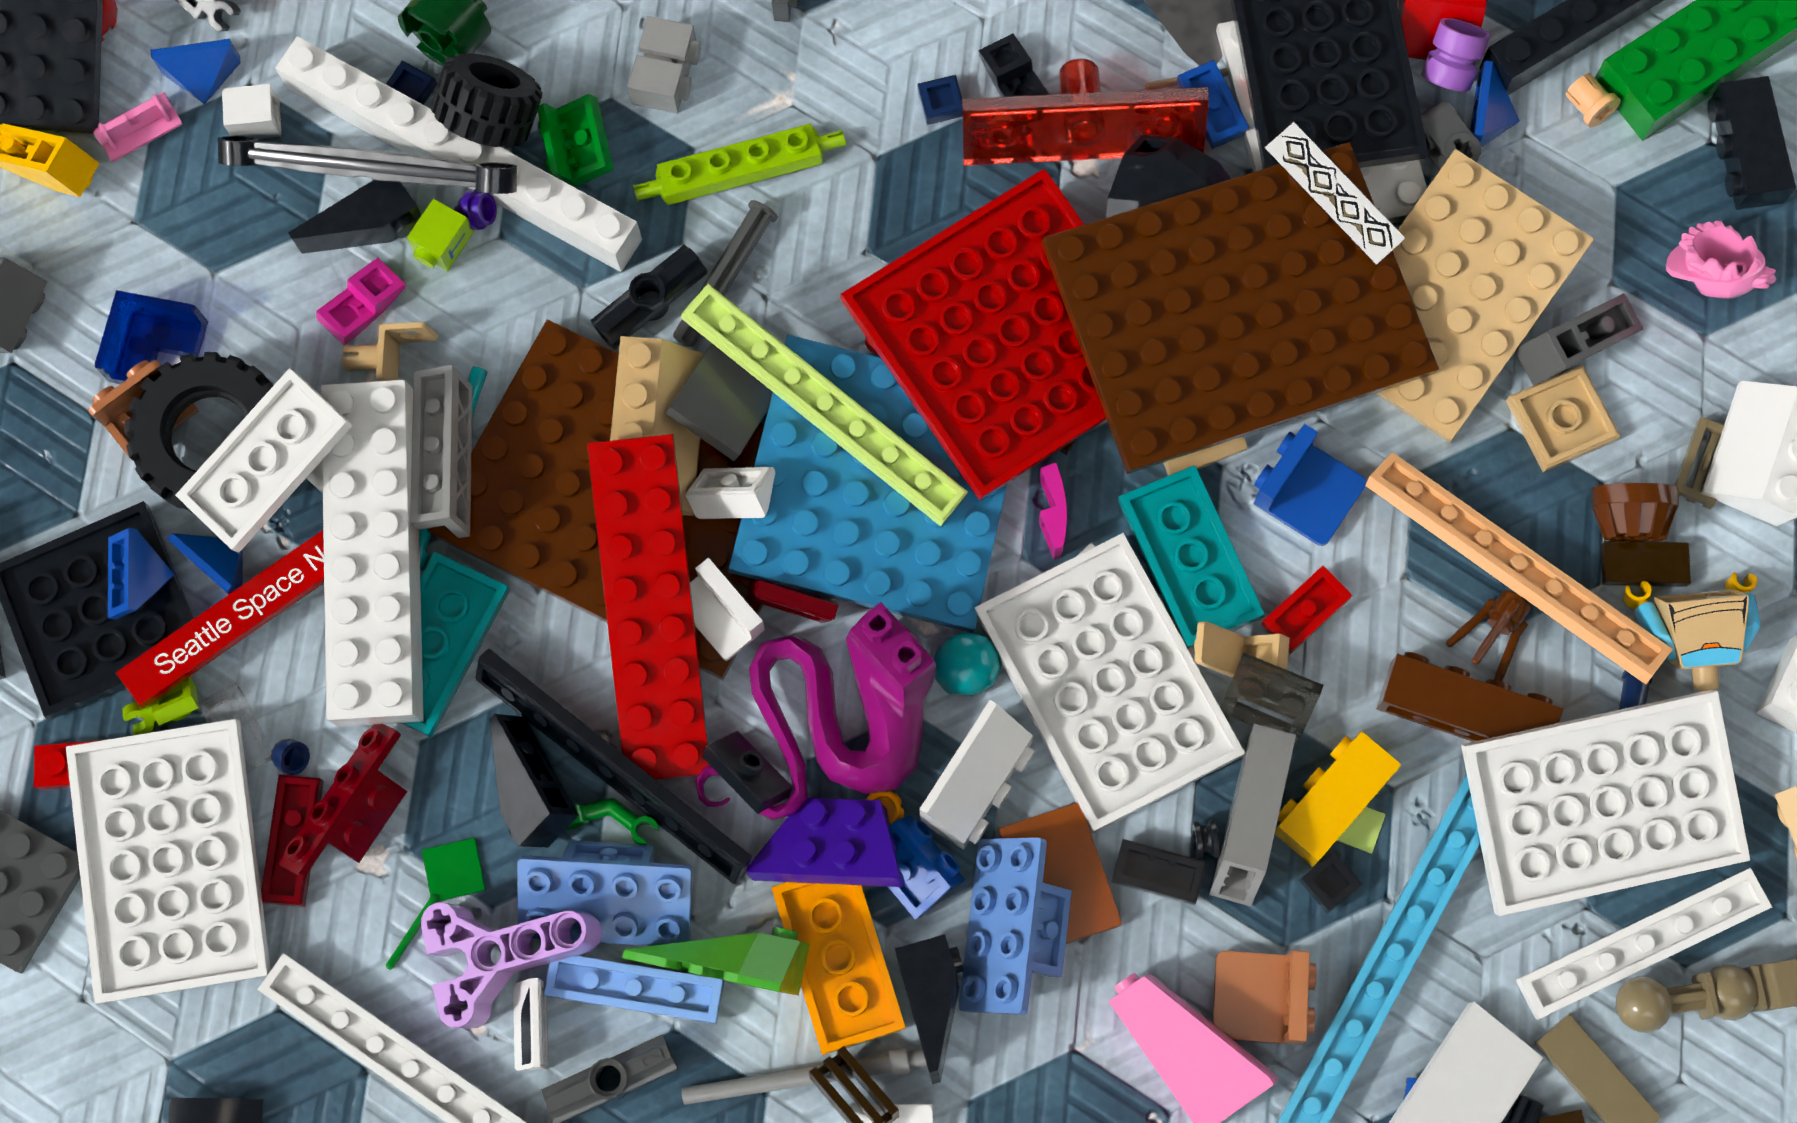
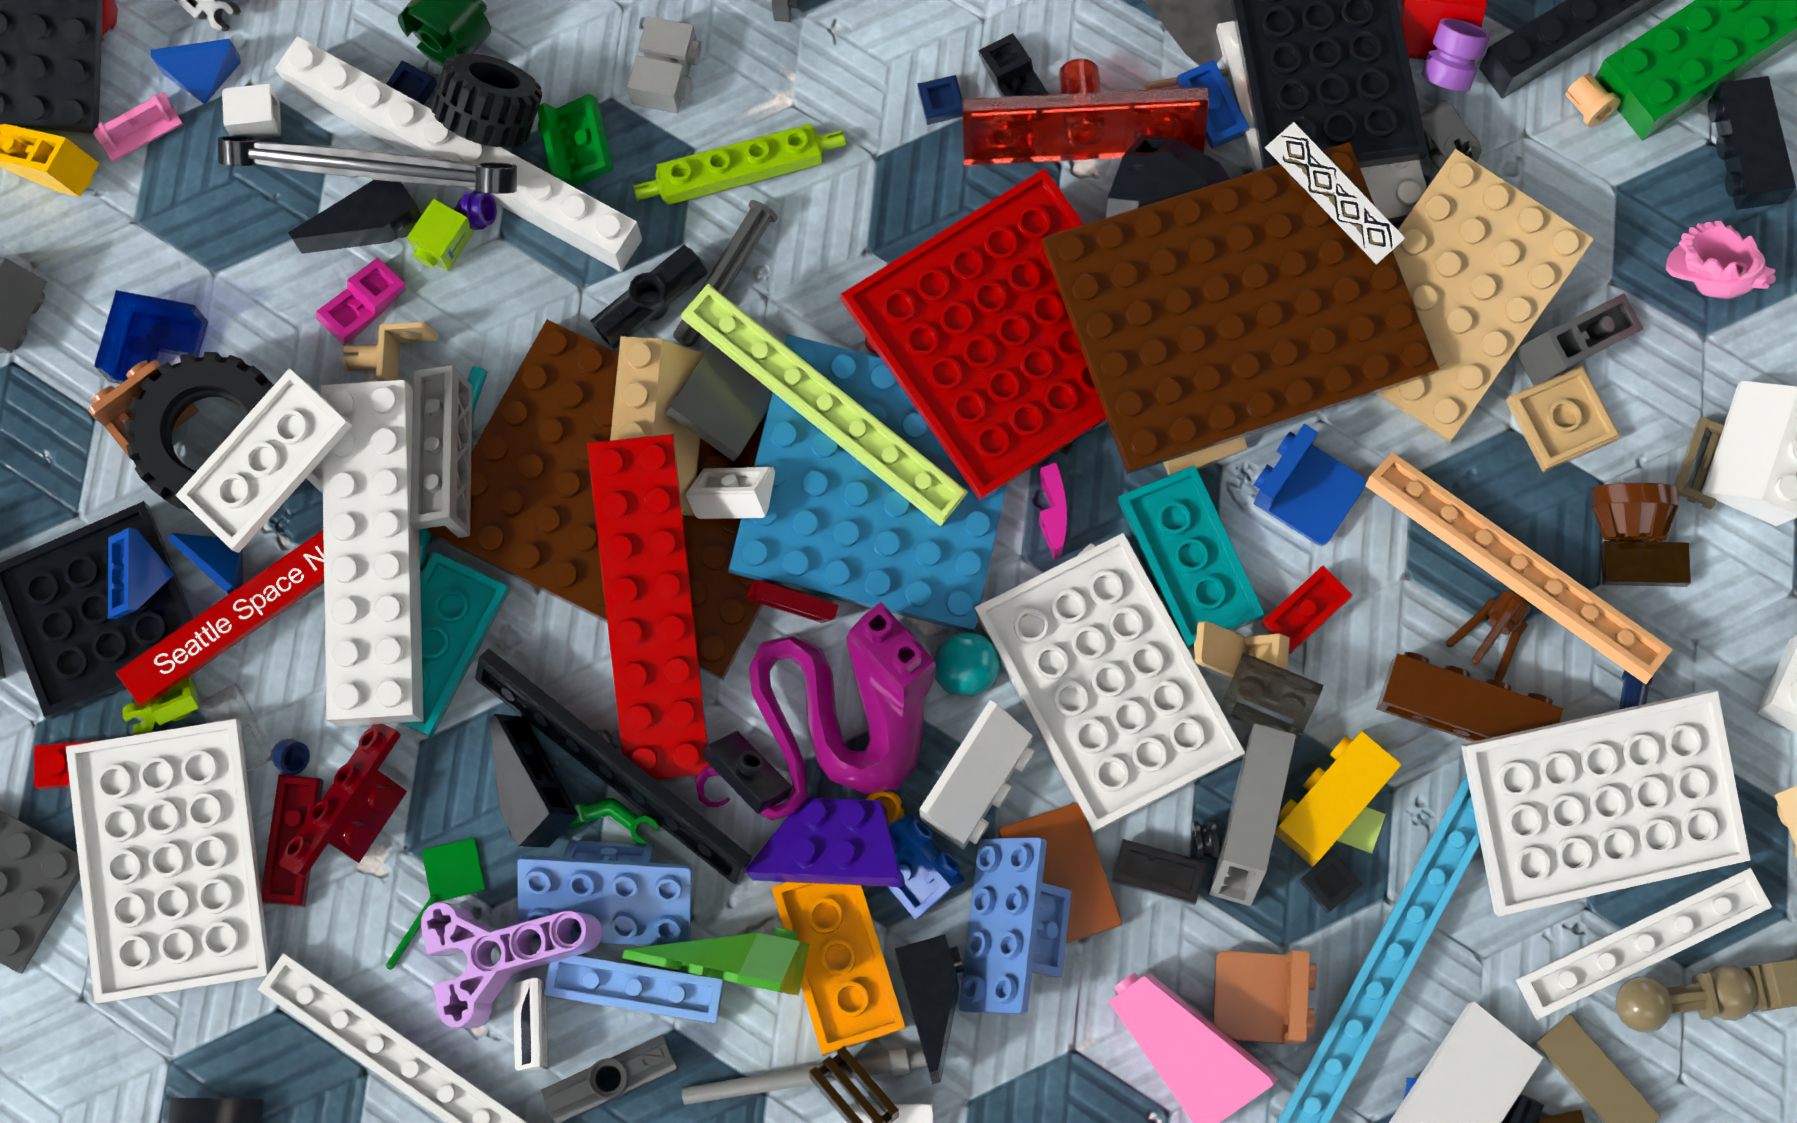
white panel [690,557,765,661] -> none
blue slope [1469,60,1520,151] -> none
torso [1623,572,1761,691] -> none

